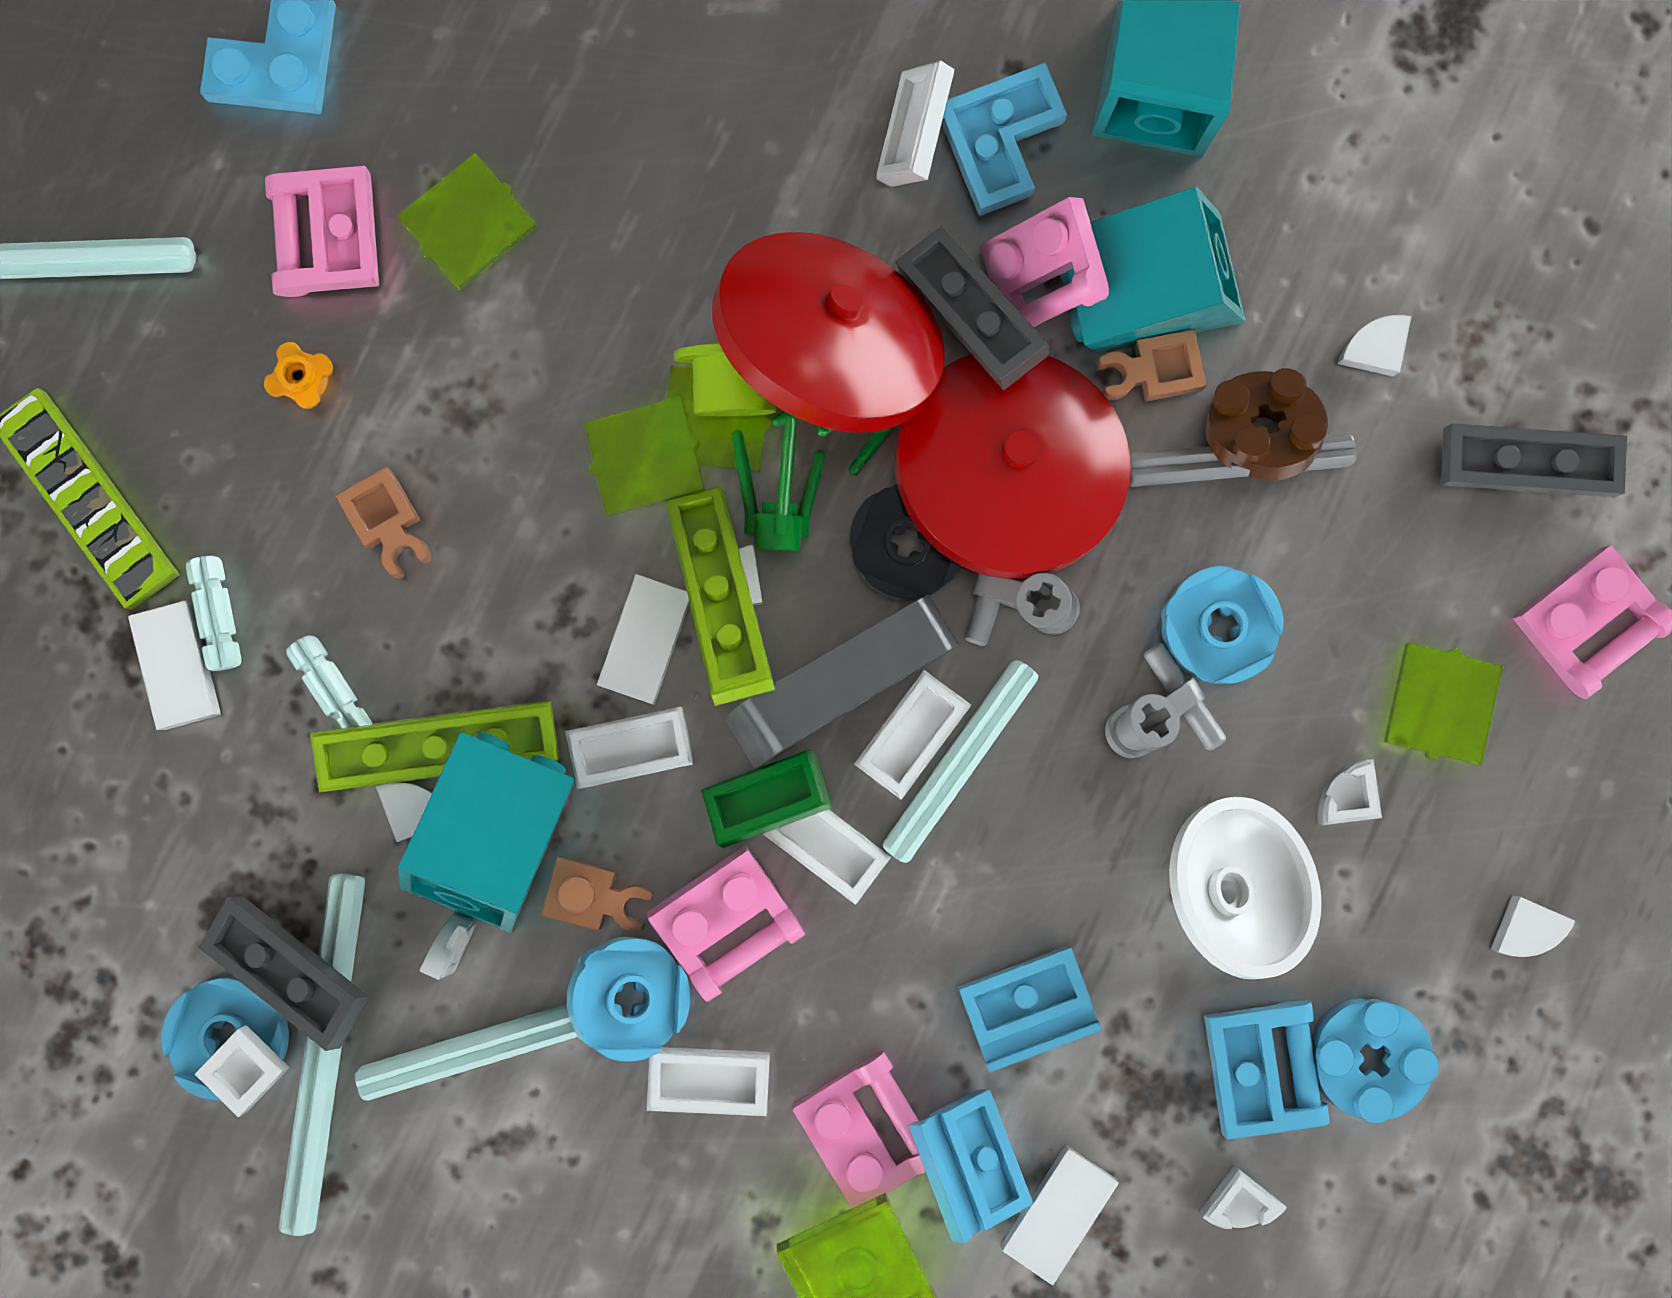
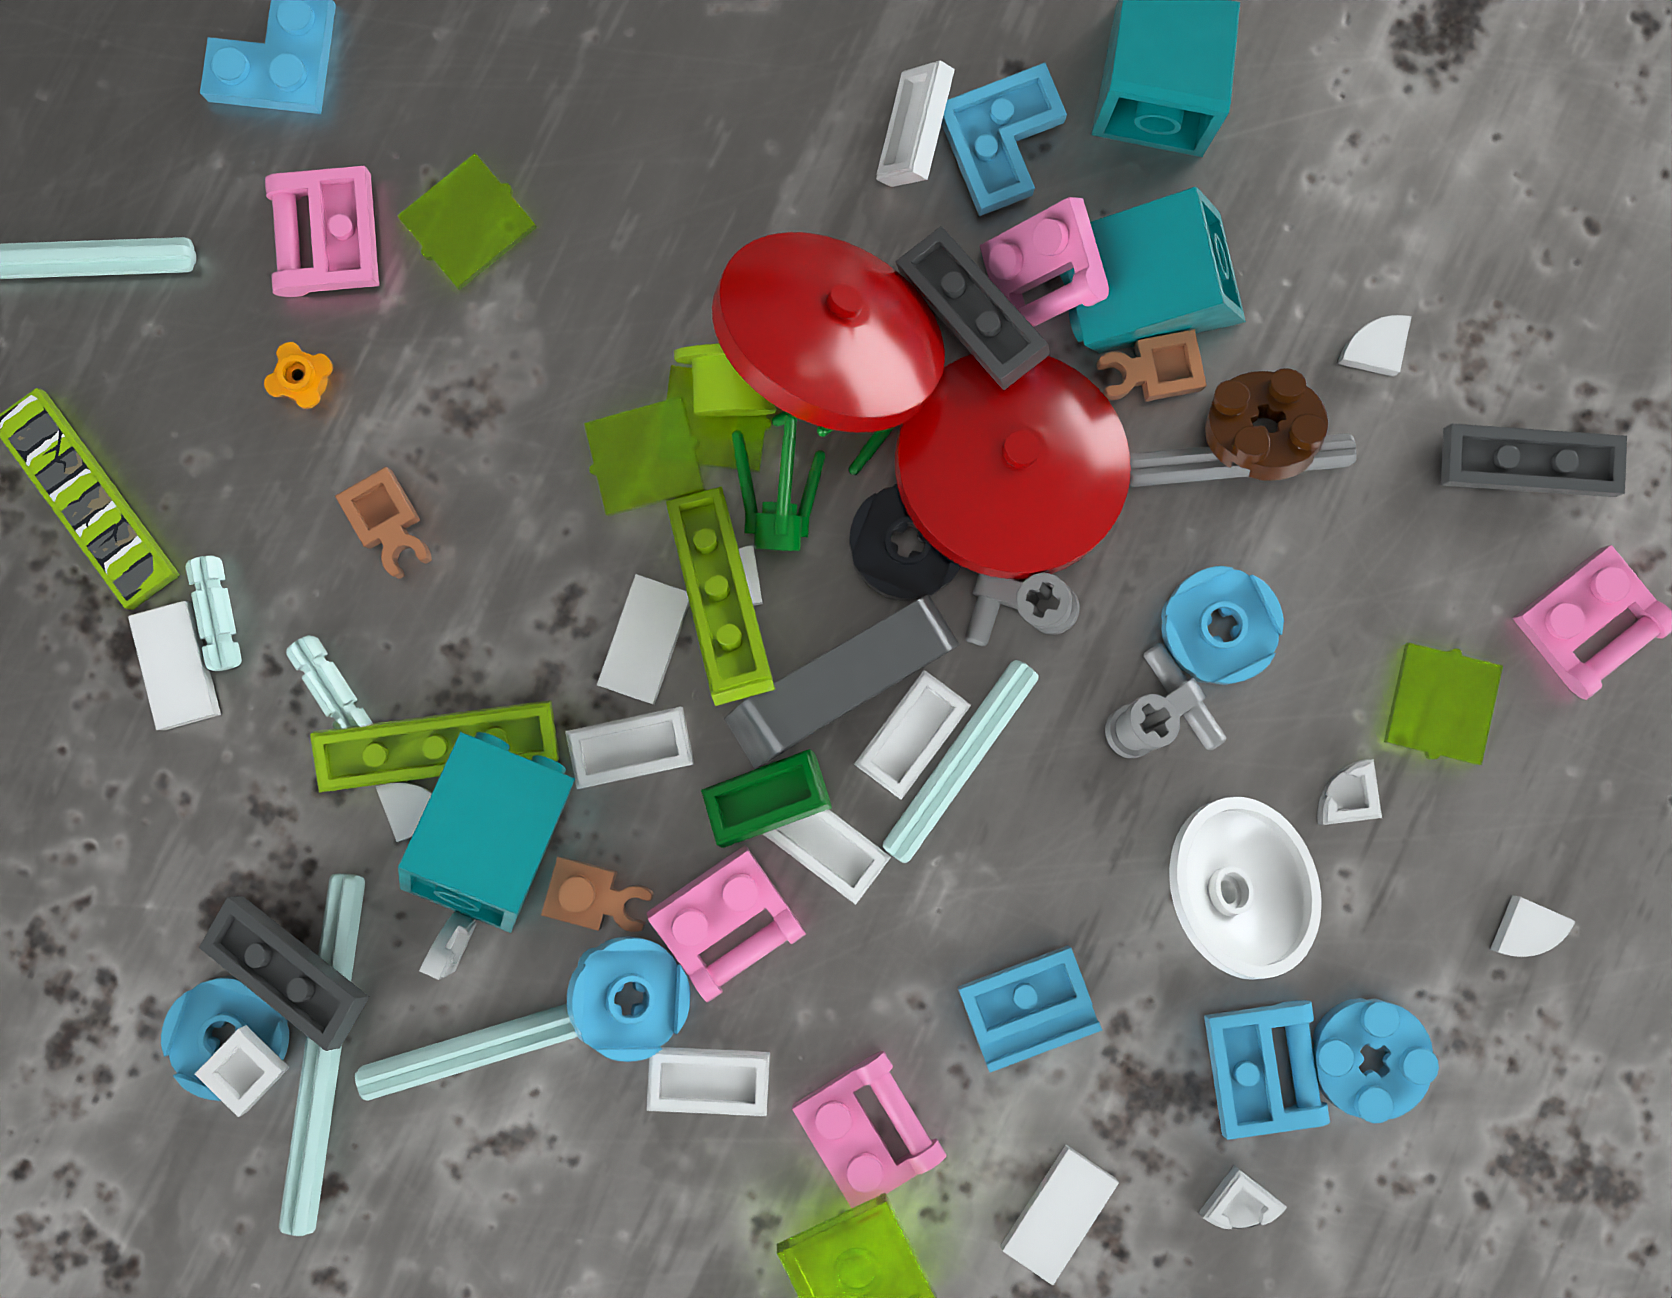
medium azure plate [908,1089,1033,1243] -> none

